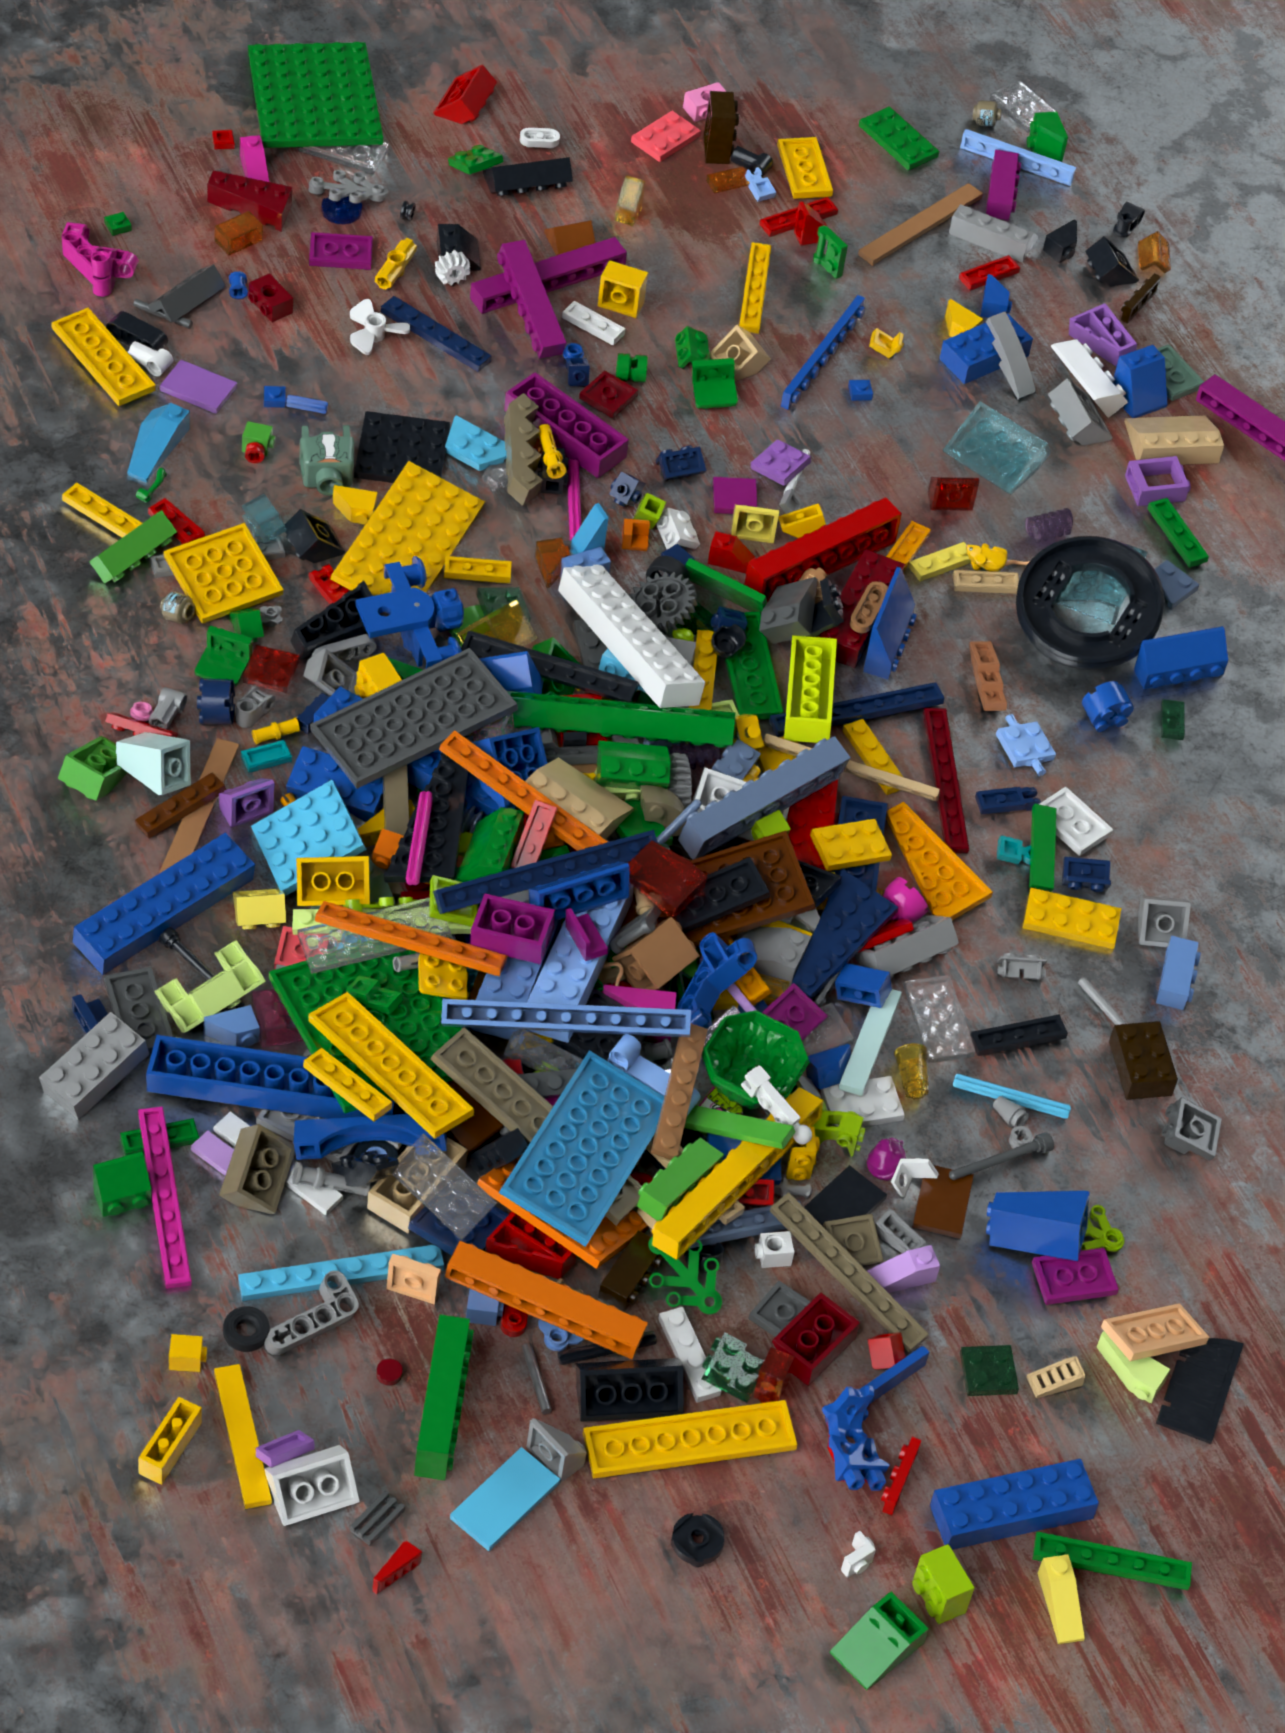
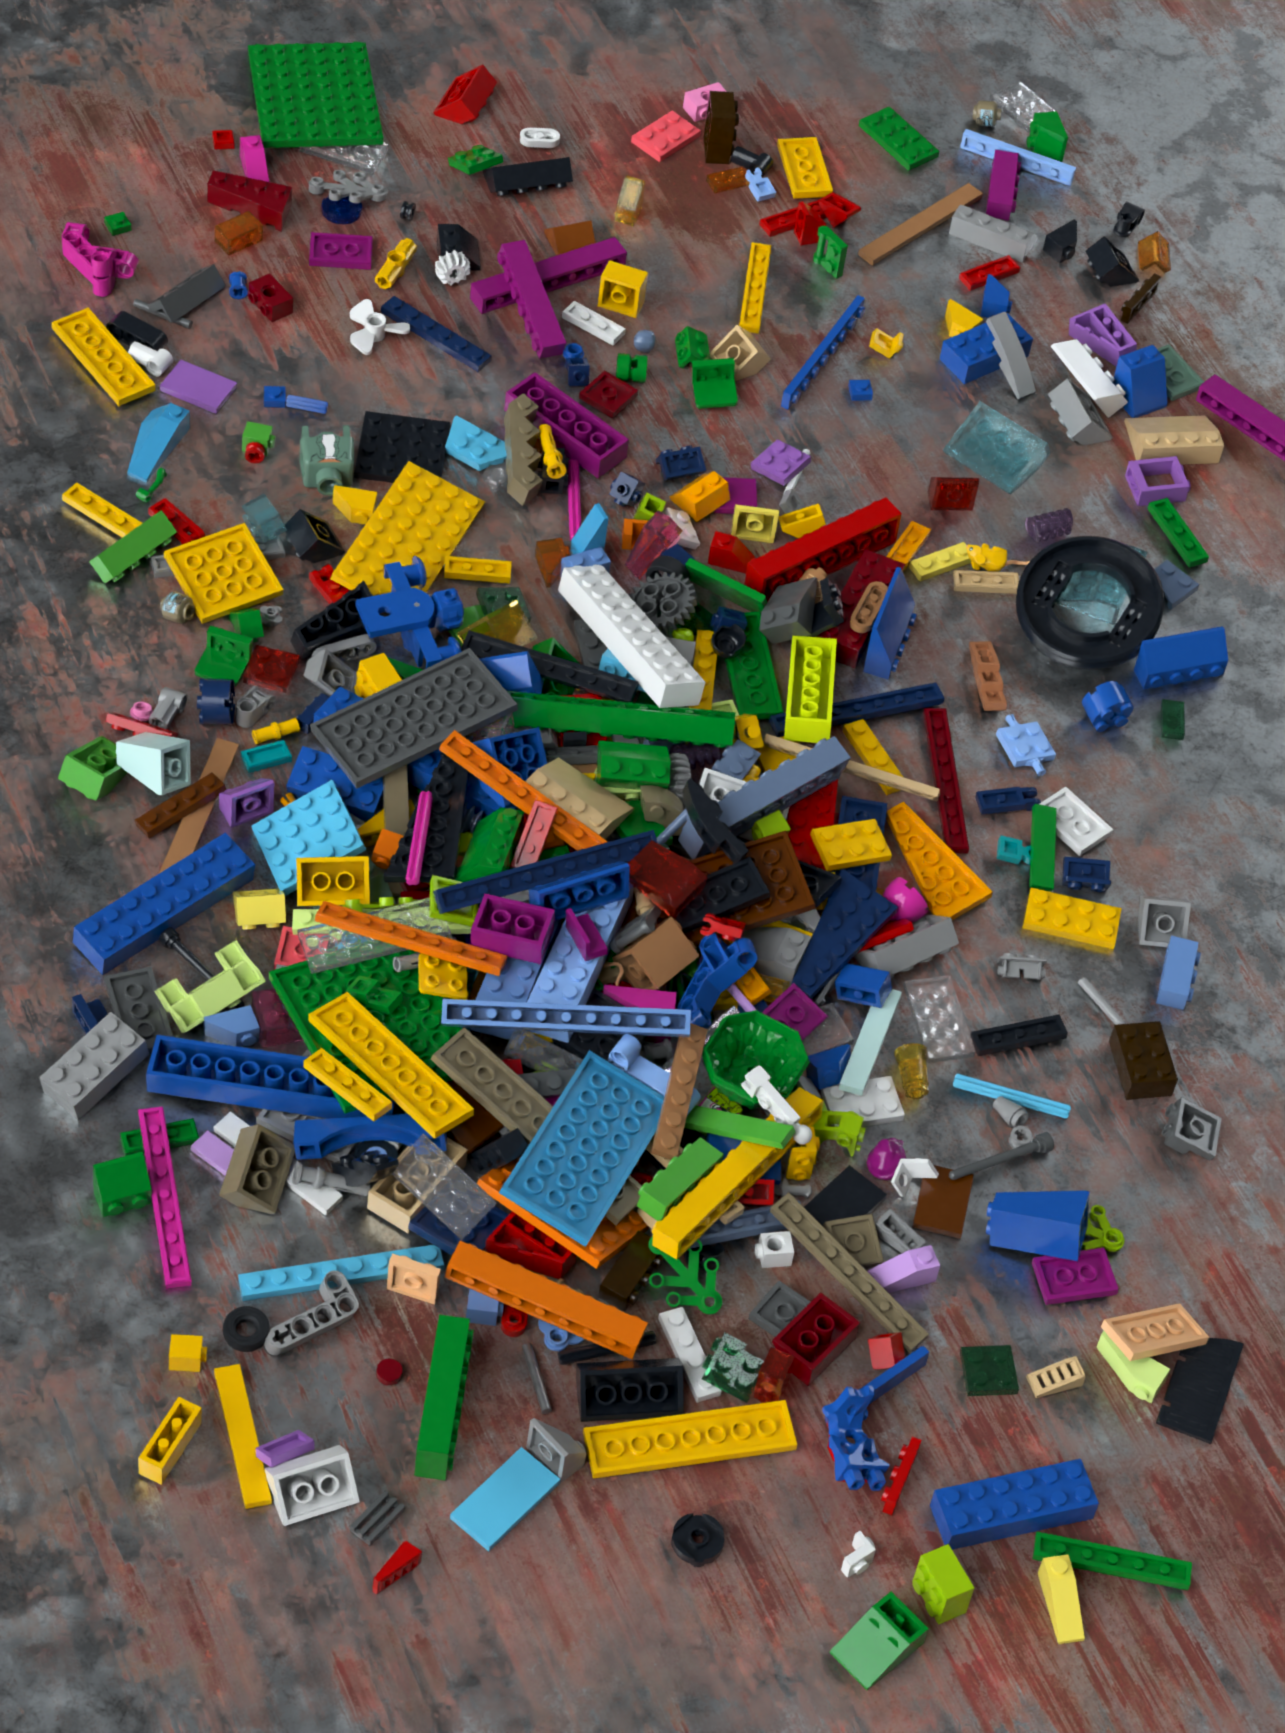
none -> clear pink slope [625,510,683,580]
none -> sand blue piece [634,330,655,353]
none -> light orange slope [669,471,730,522]
none -> black slope [682,778,749,863]
none -> red plate [700,913,746,941]
none -> red slope [819,192,861,228]

